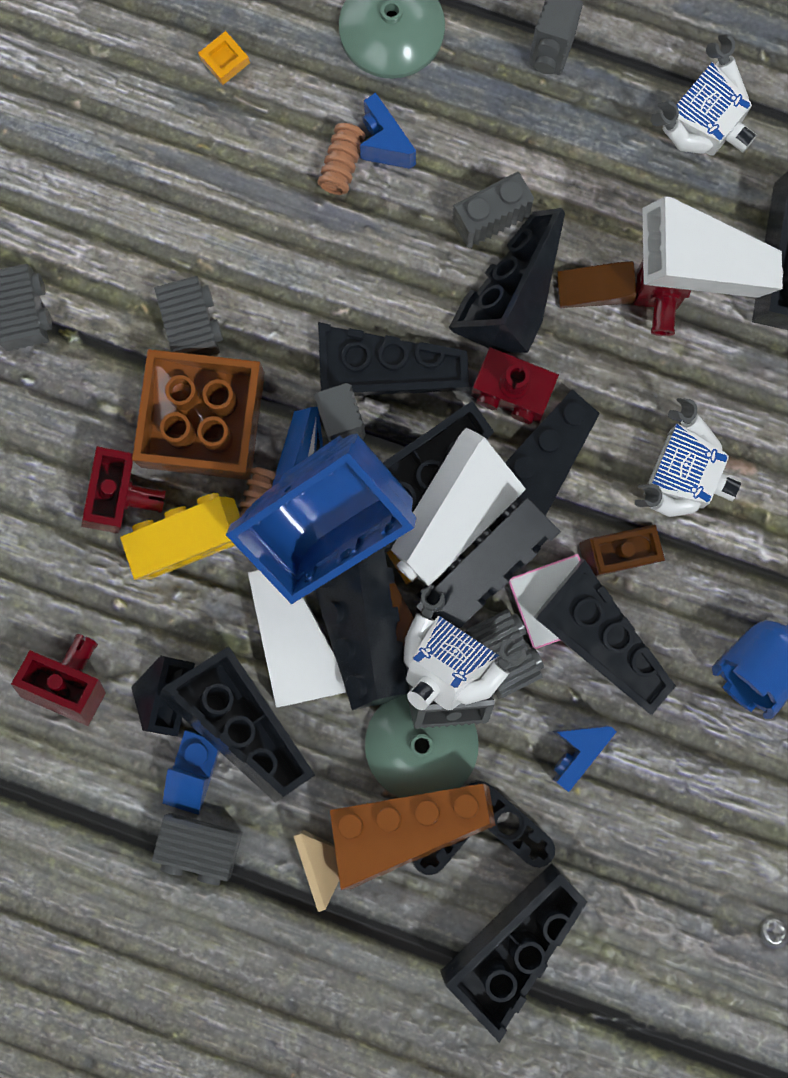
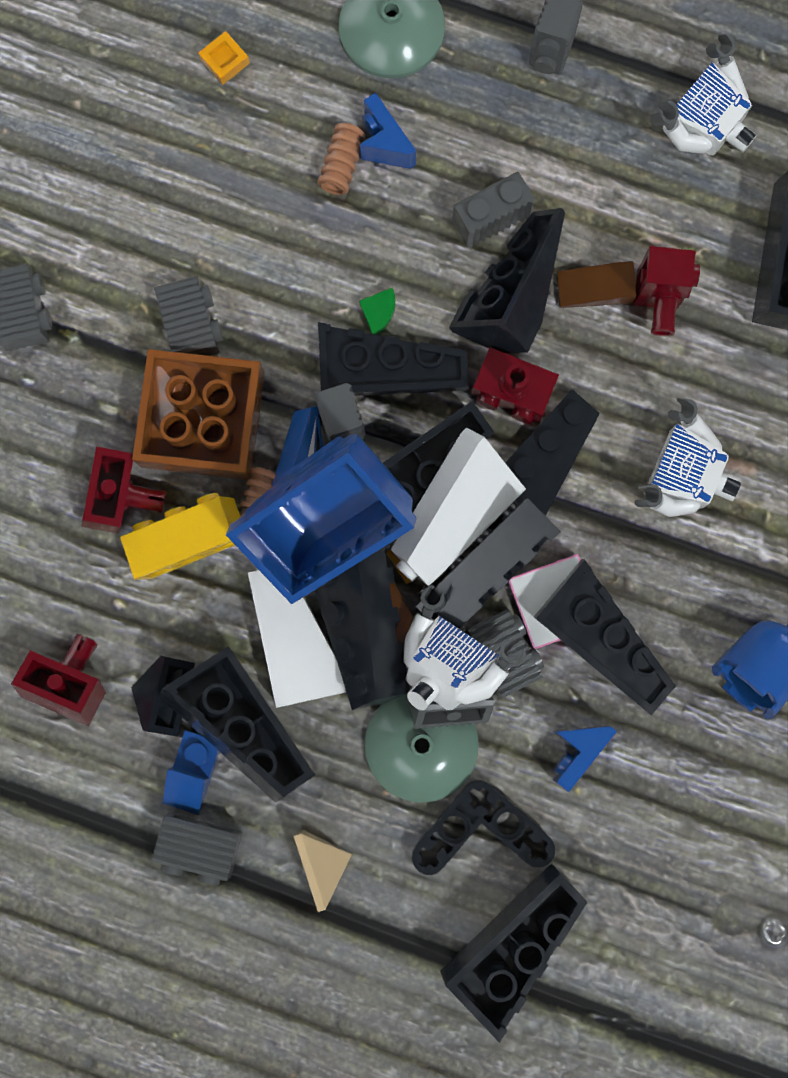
dark orange wedge [330,784,495,890] -> none
reddish brown slope [579,525,665,577] -> none
white slope [642,197,783,298] -> none
none -> green tile [359,287,396,335]

